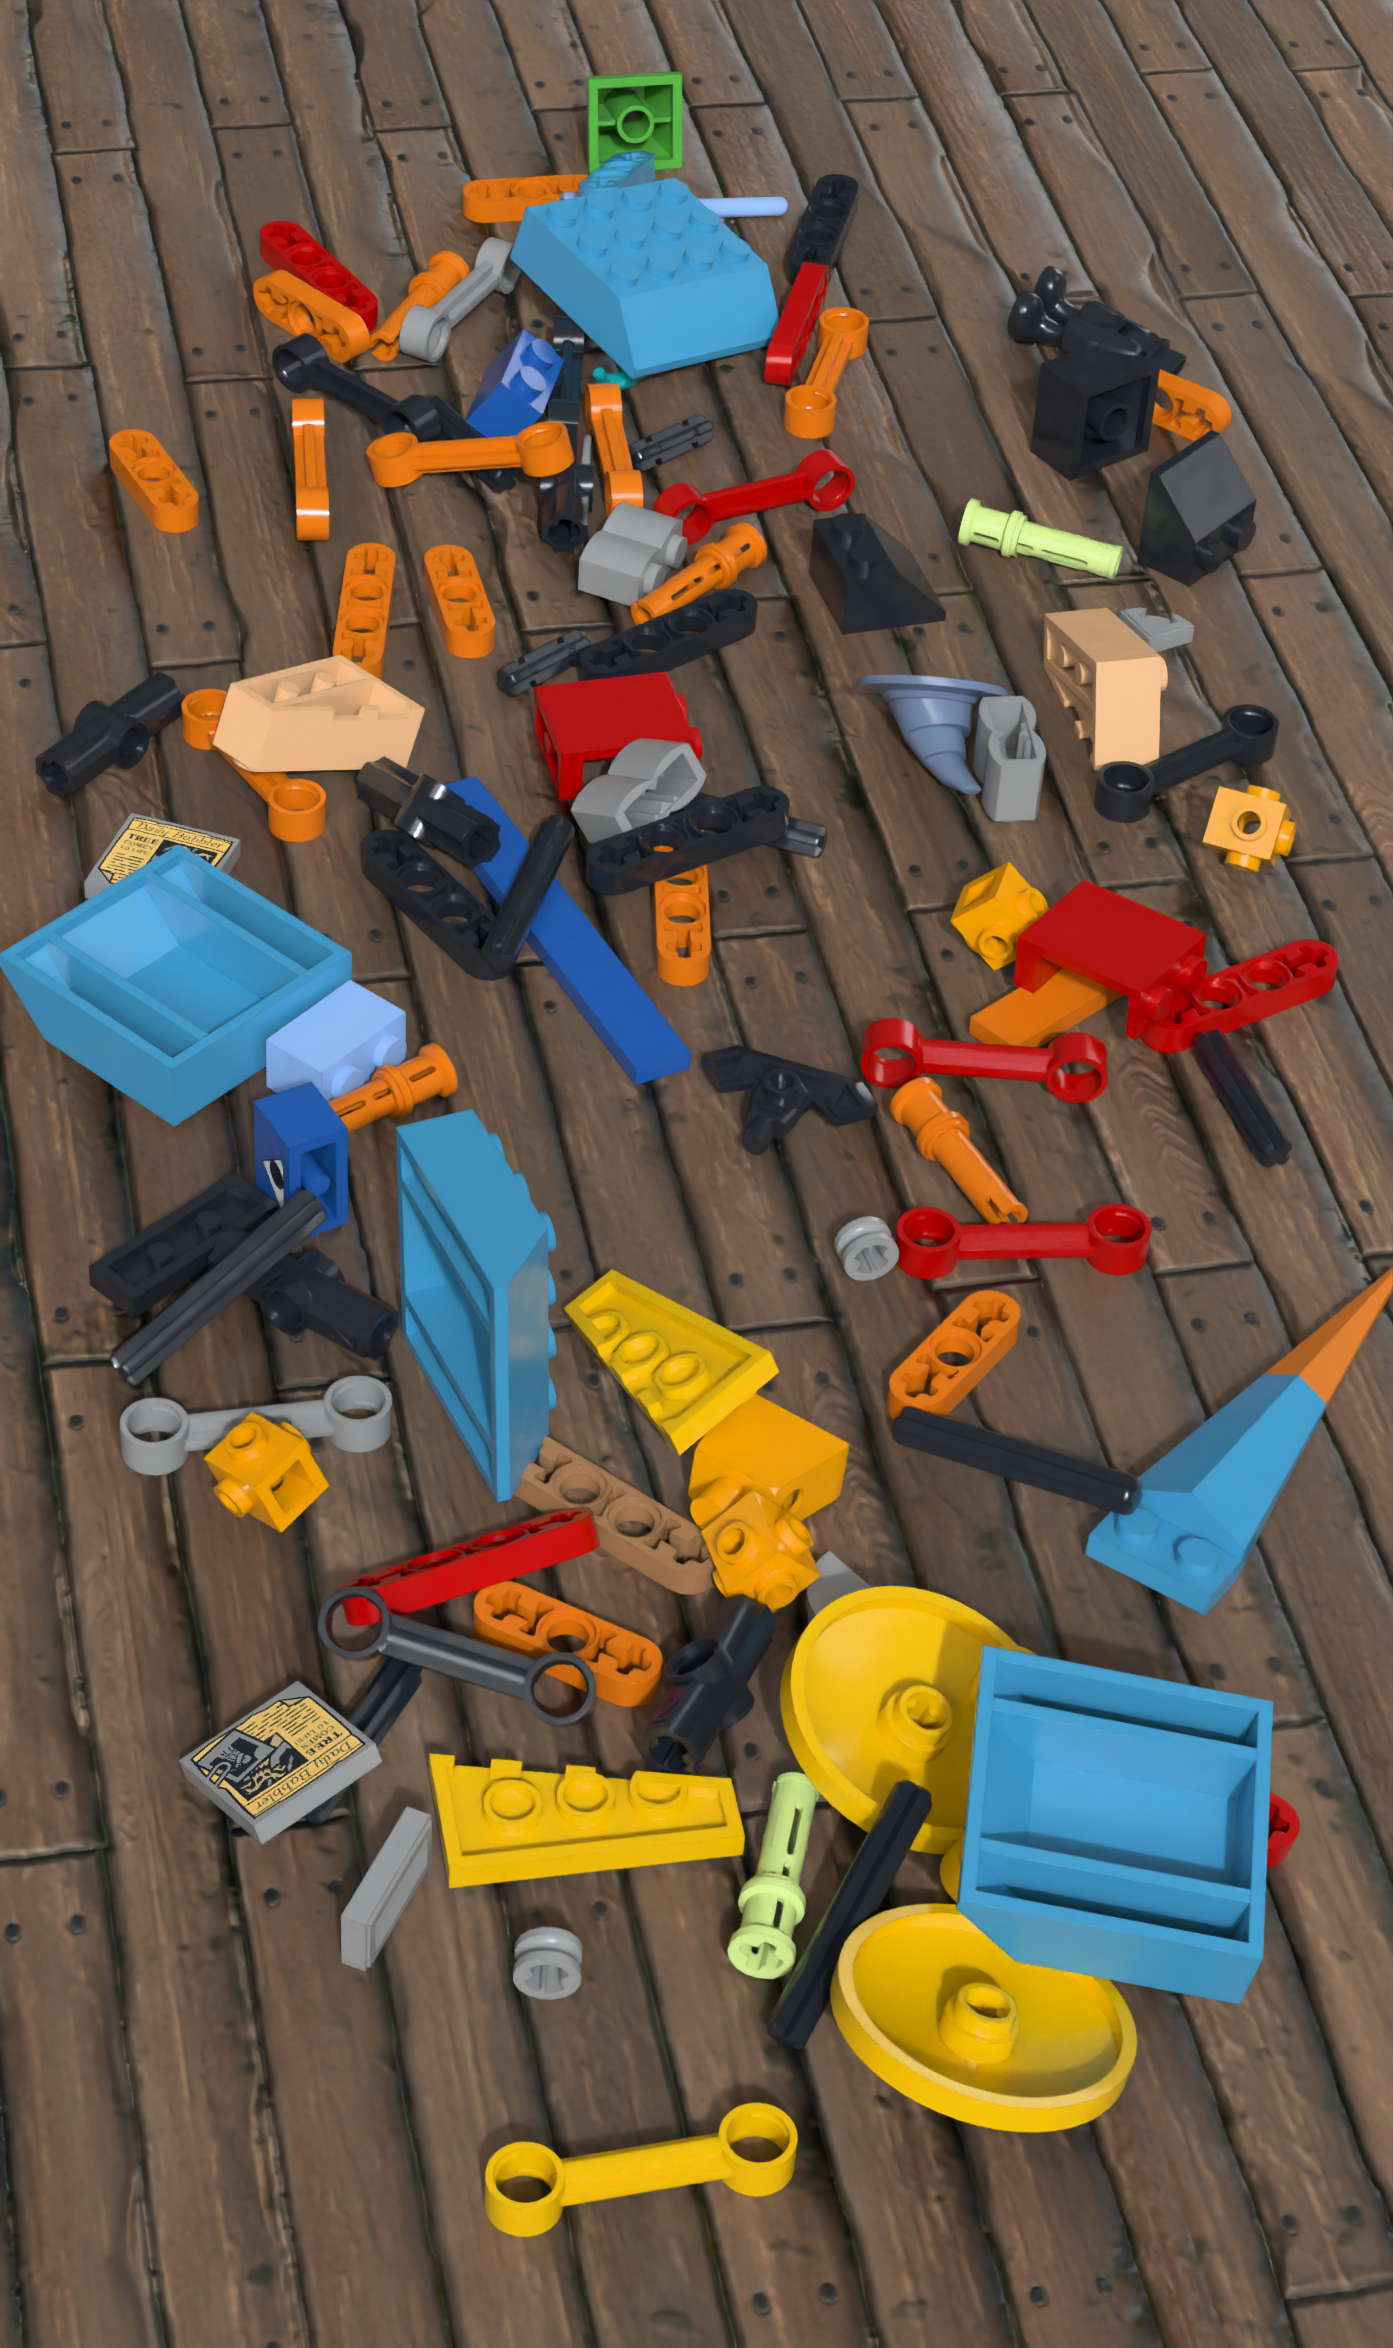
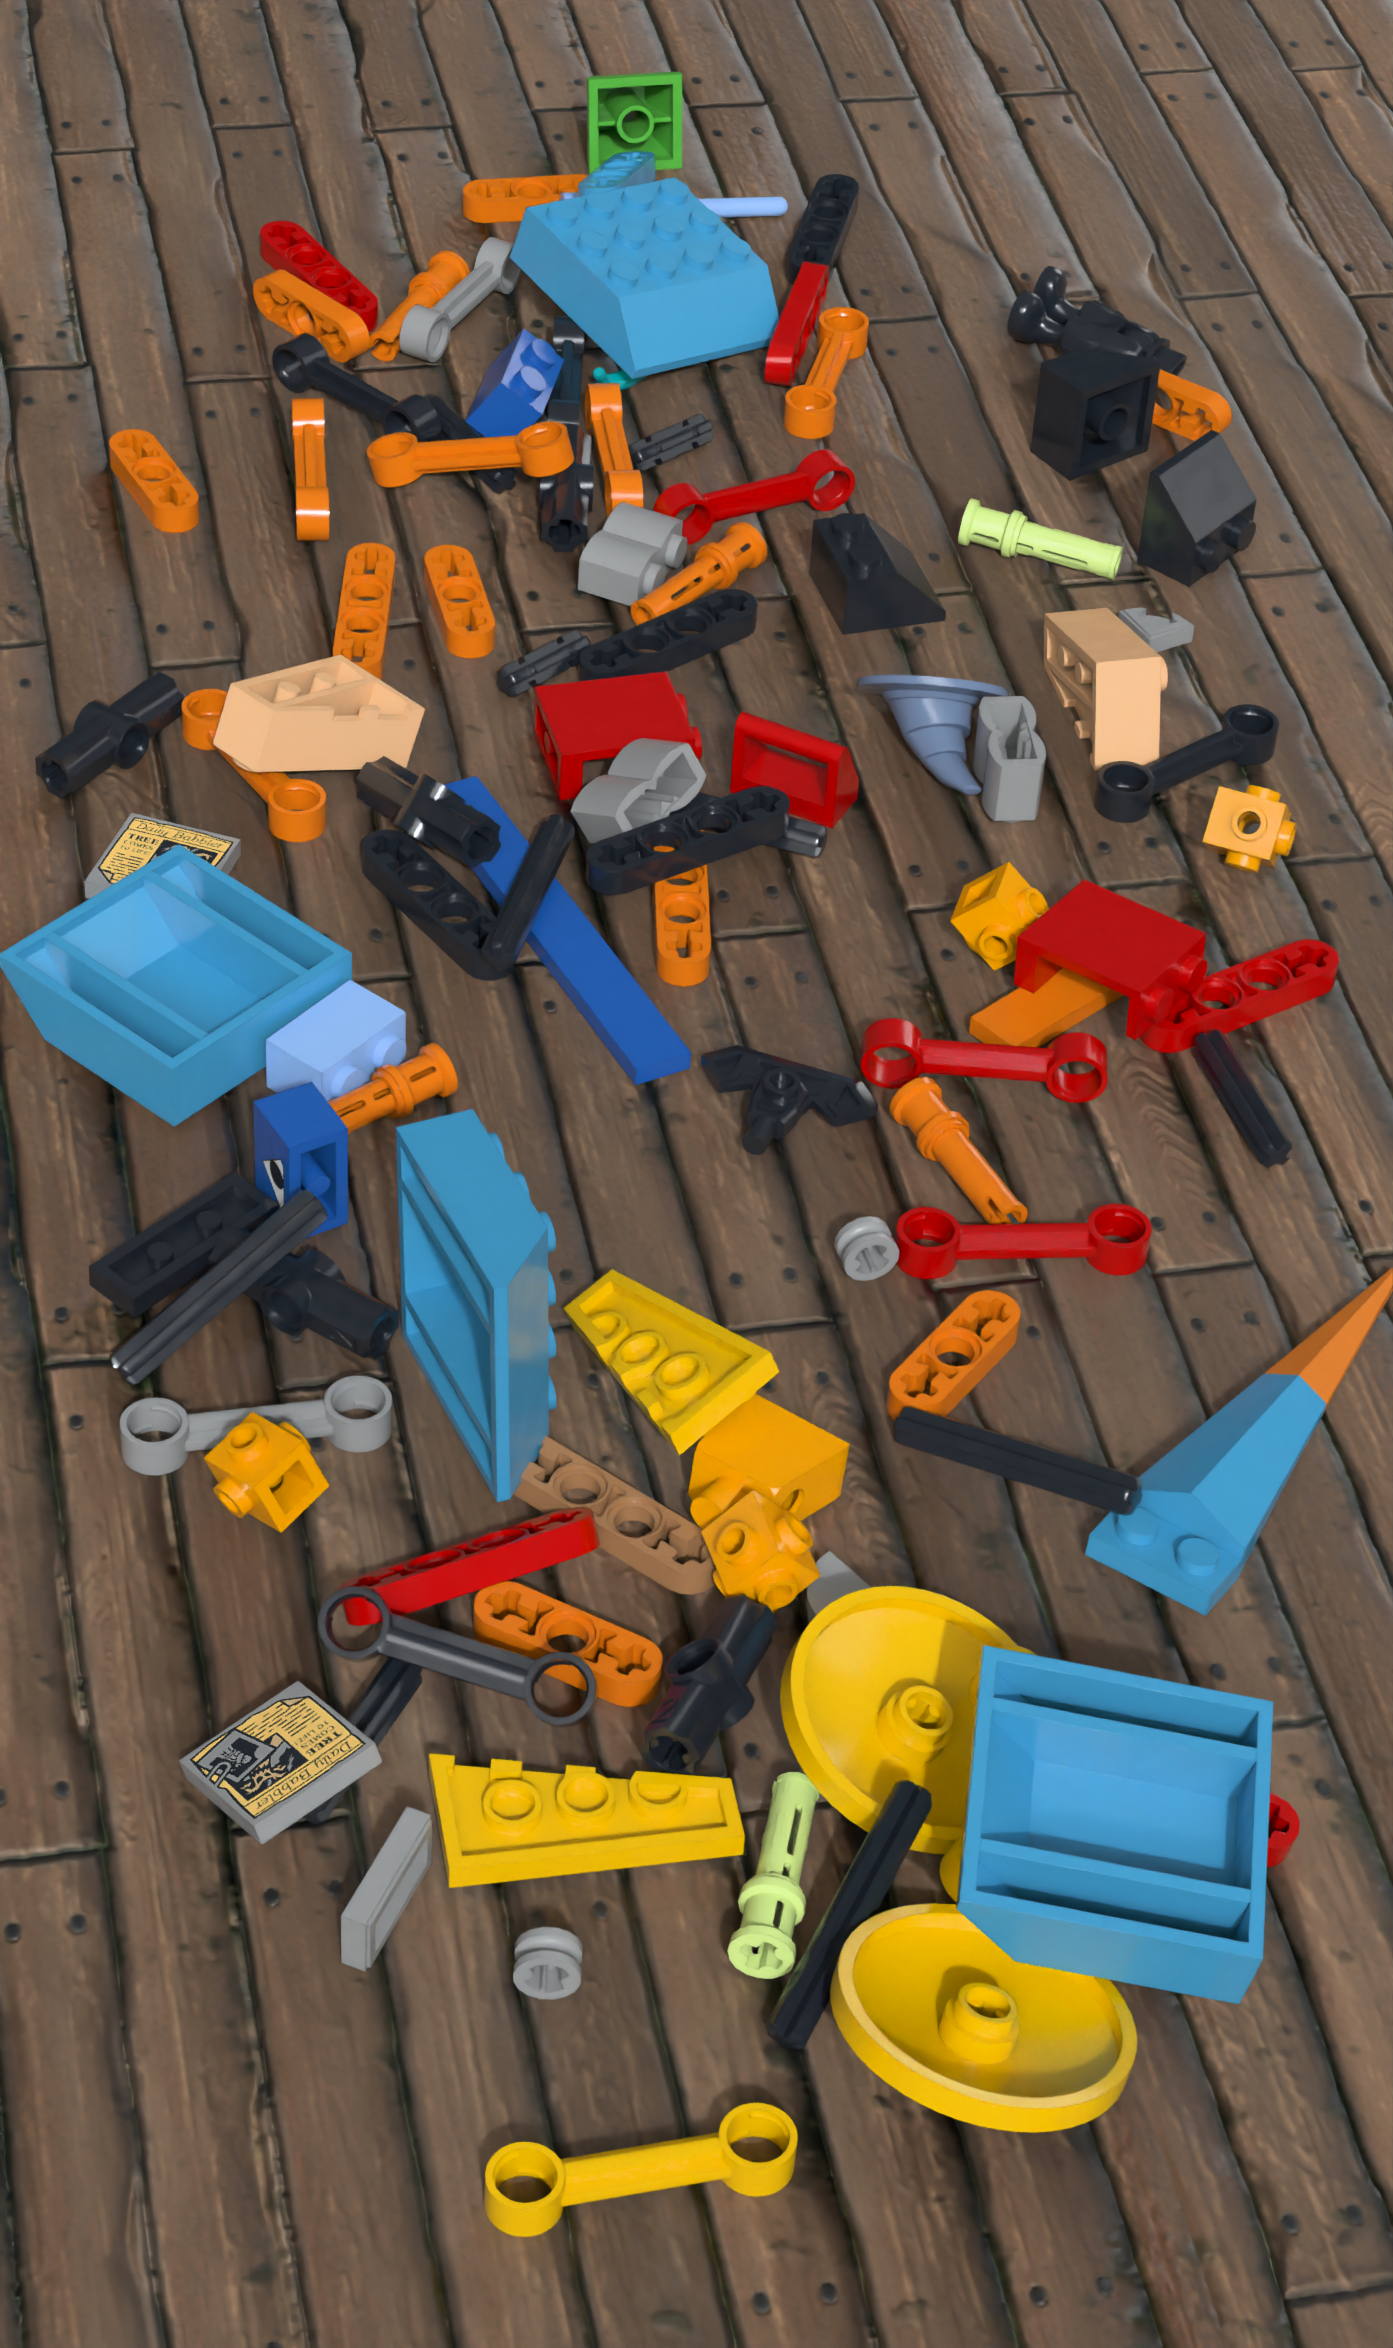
none -> red tile [730,711,859,829]

